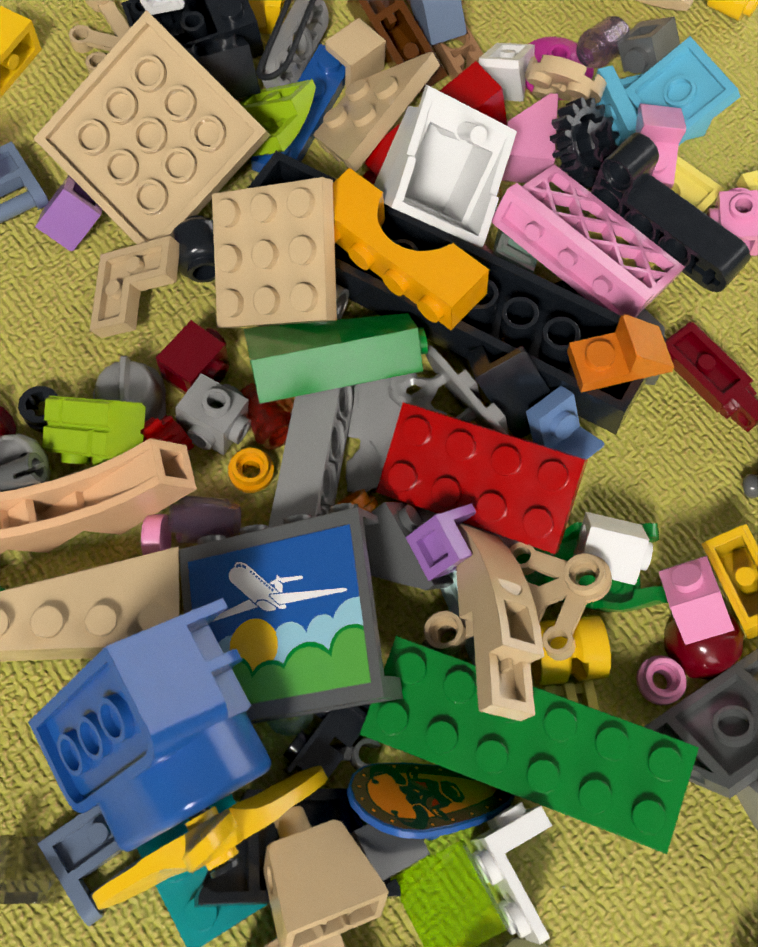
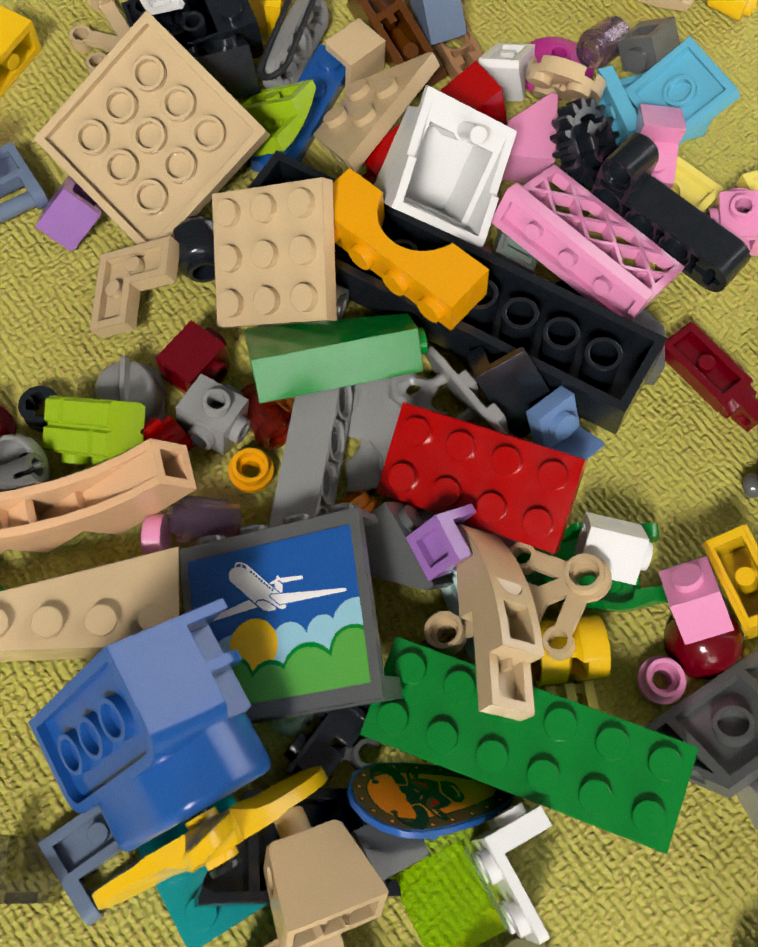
orange slope [567,314,674,393] -> none

